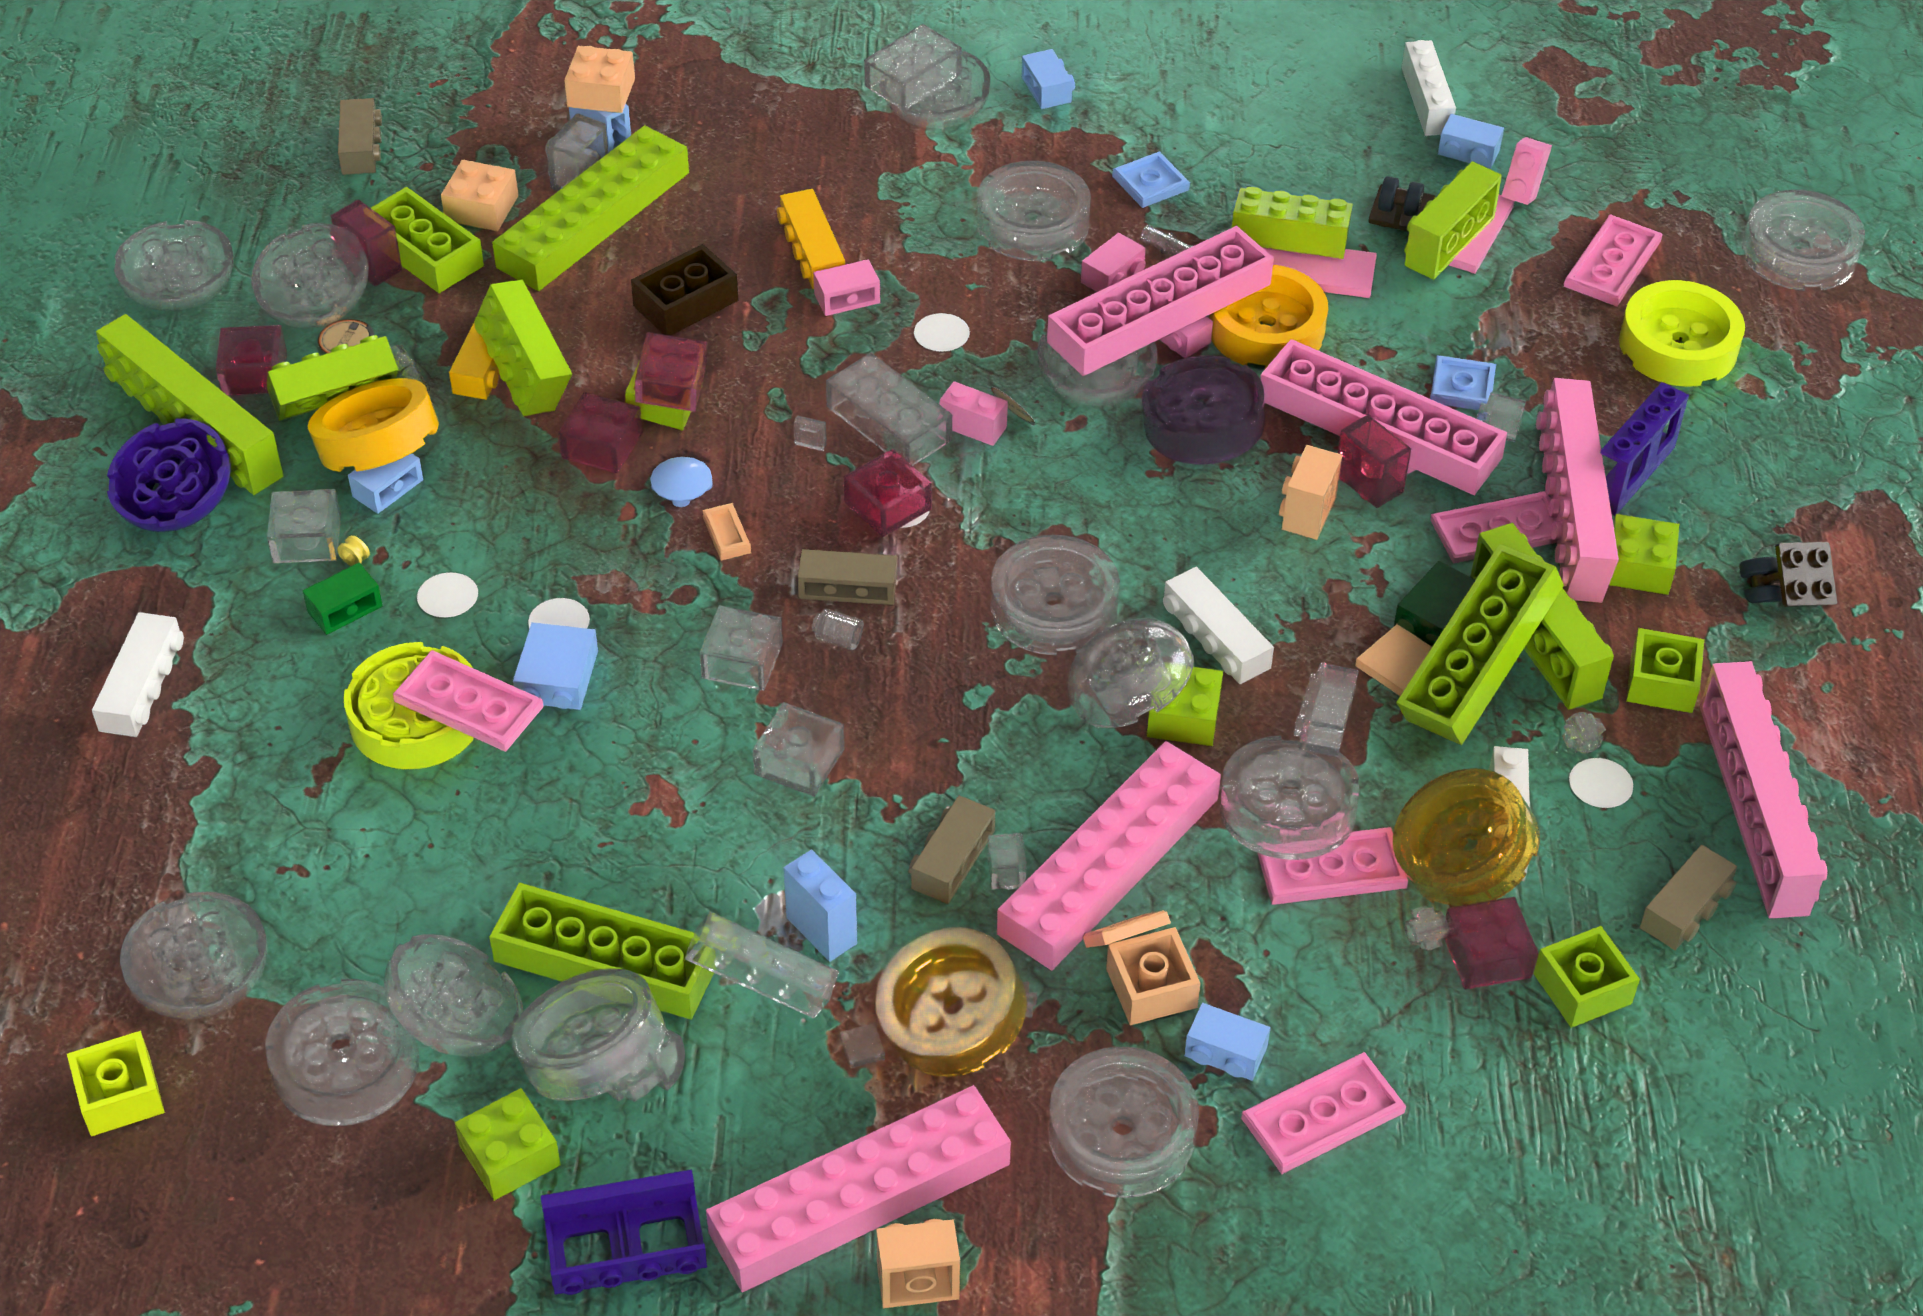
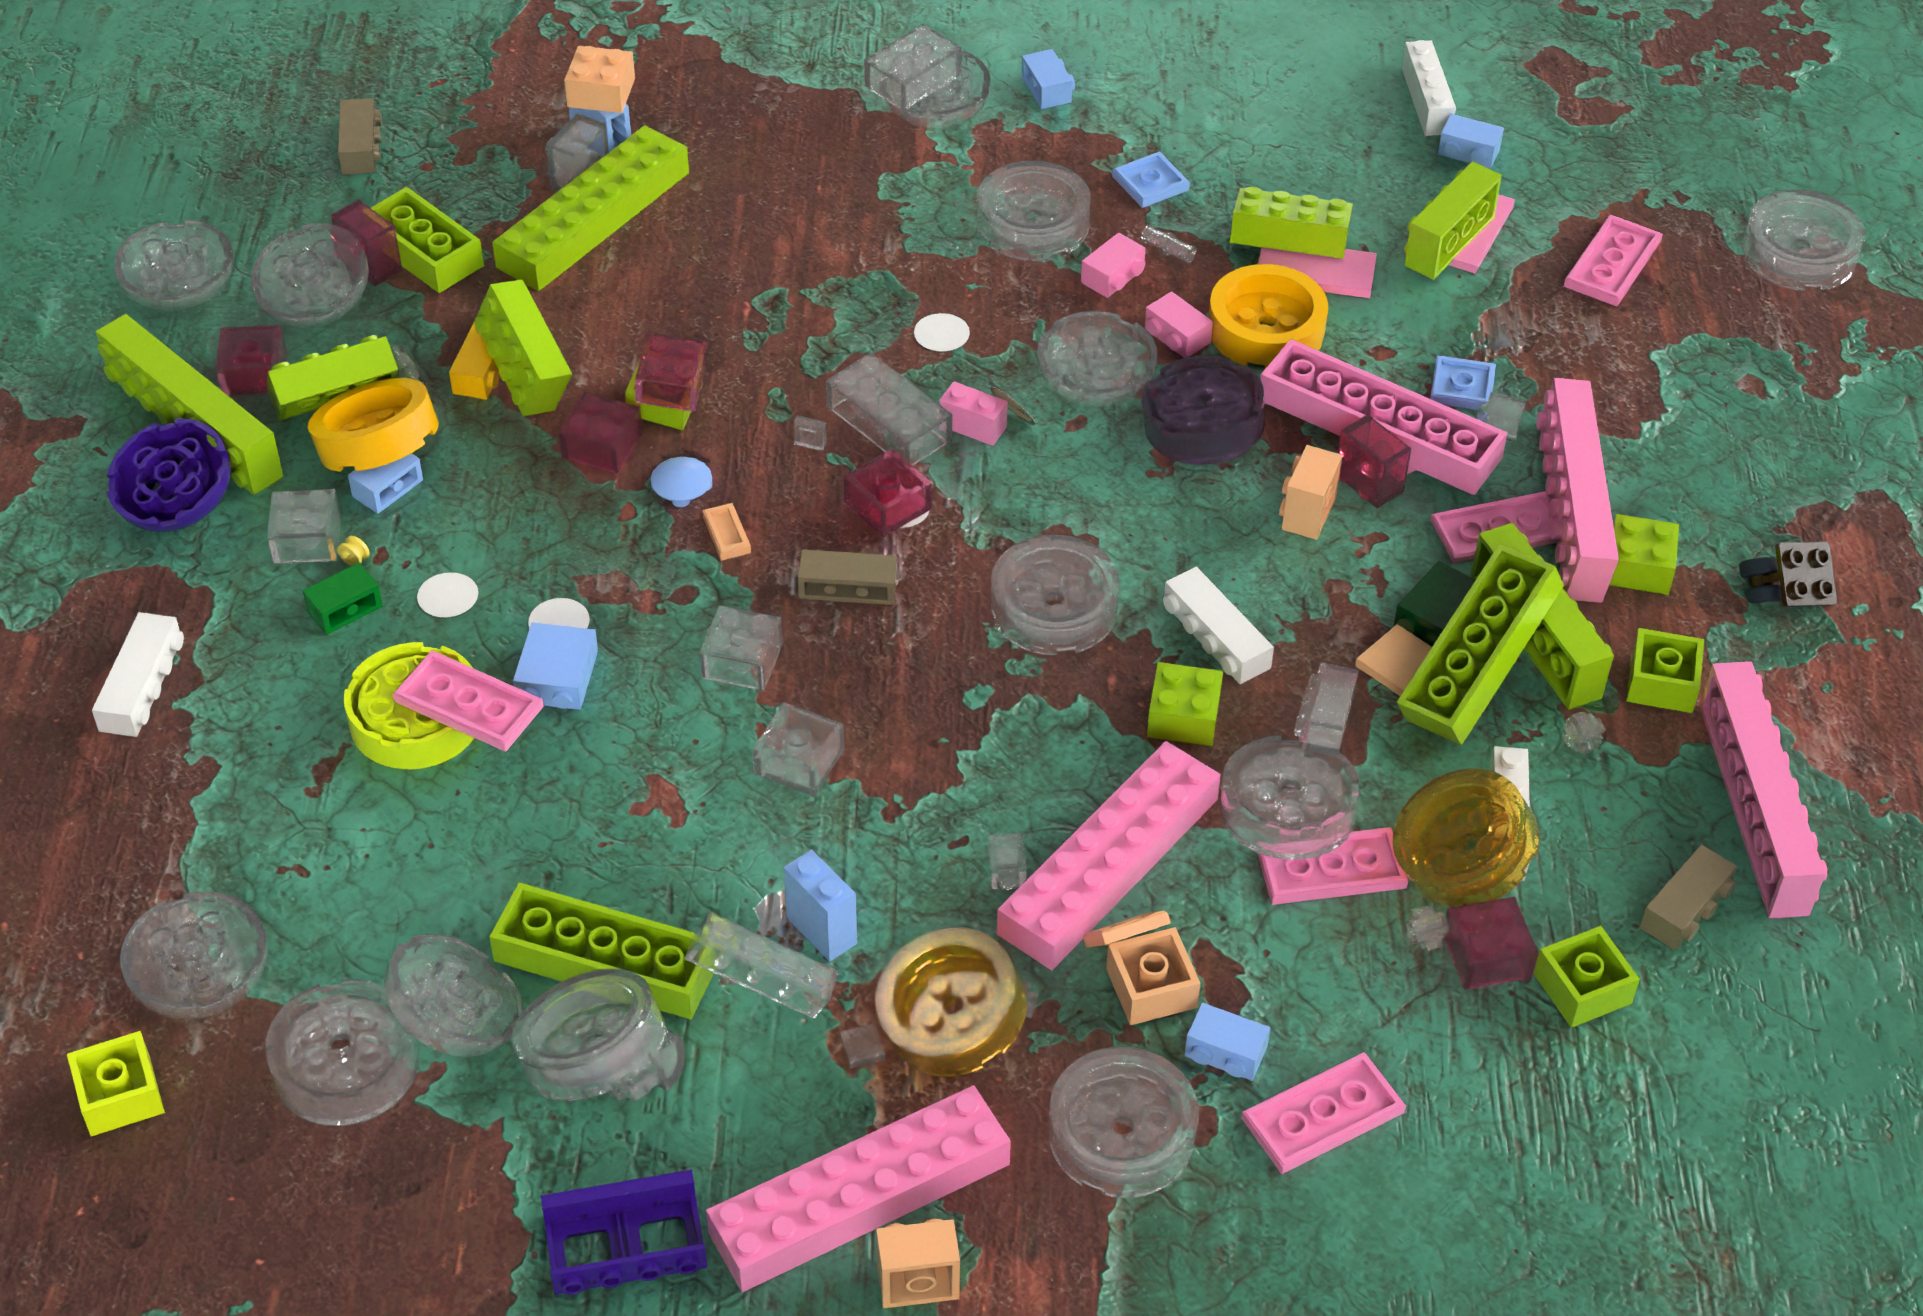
tan sticker [318,319,374,354] -> none
light nougat brick [441,160,518,231] -> none
lime brick [455,1088,561,1201] -> none
dark brown brick [631,244,739,337] -> none
yellow brick [777,189,845,289] -> none
clear brick [812,609,864,651] -> none
bright pink brick [813,259,880,316] -> none
dark tan brick [908,795,995,904] -> none
bright pink brick [1047,226,1274,376] -> none
clear brick [1067,618,1194,728] -> none
plate [1368,176,1435,232] -> none
bright pink brick [1501,137,1552,205] -> none
white sticker [1569,758,1633,808] -> none
dark purple window [1600,382,1689,516] -> none
neon yellow brick [1619,280,1745,387] -> none

